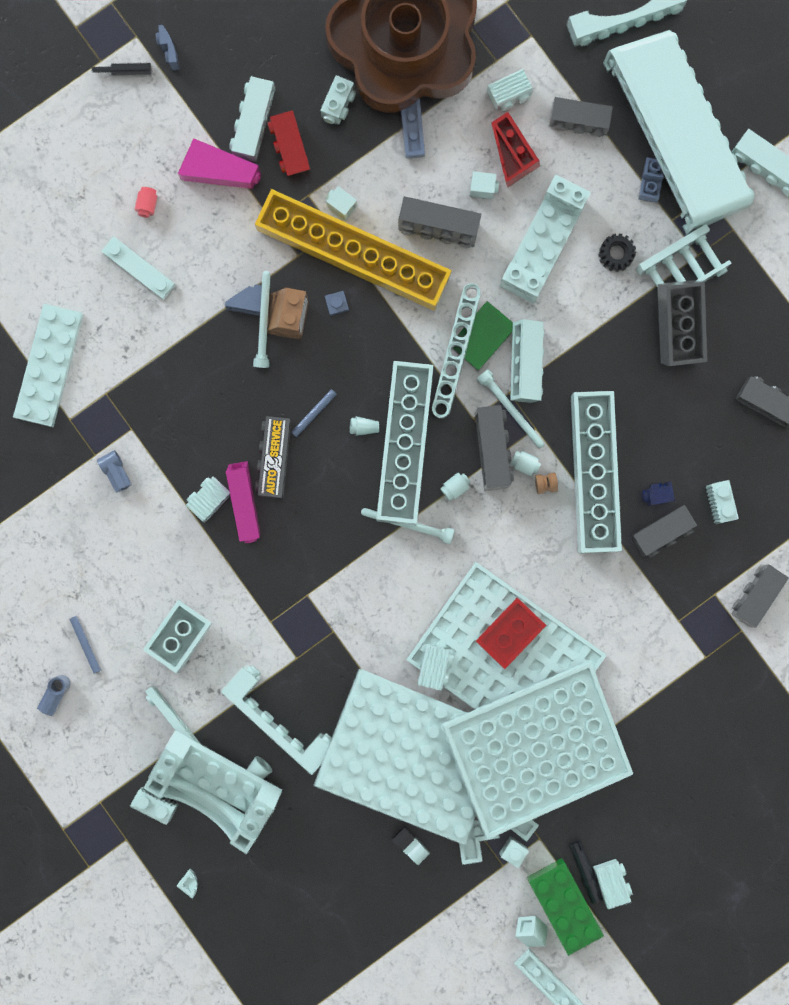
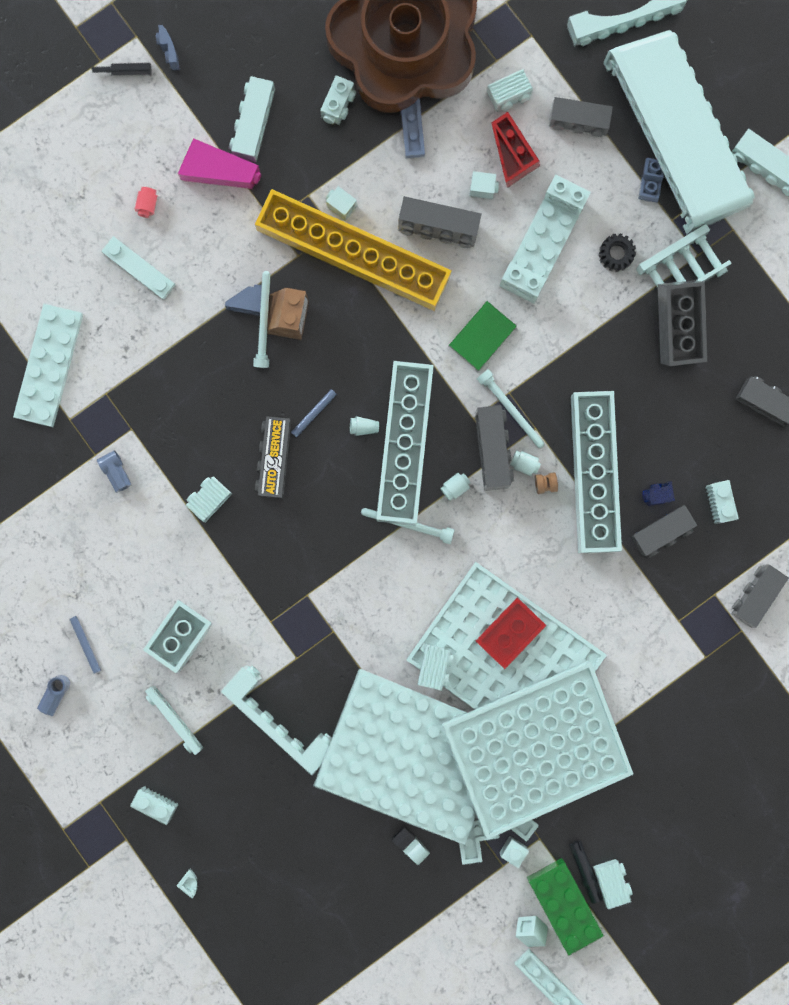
light aqua arch [144,774,263,854] -> none
light aqua plate [148,731,282,837] -> none
dark pink slope [226,461,260,543] -> none
light aqua hat [247,756,272,779] -> none
red wedge [267,110,310,176] -> none
sand blue plate [325,291,349,316] -> none
light aqua beam [432,283,481,418] -> none
light aqua brick [511,319,544,403] -> none

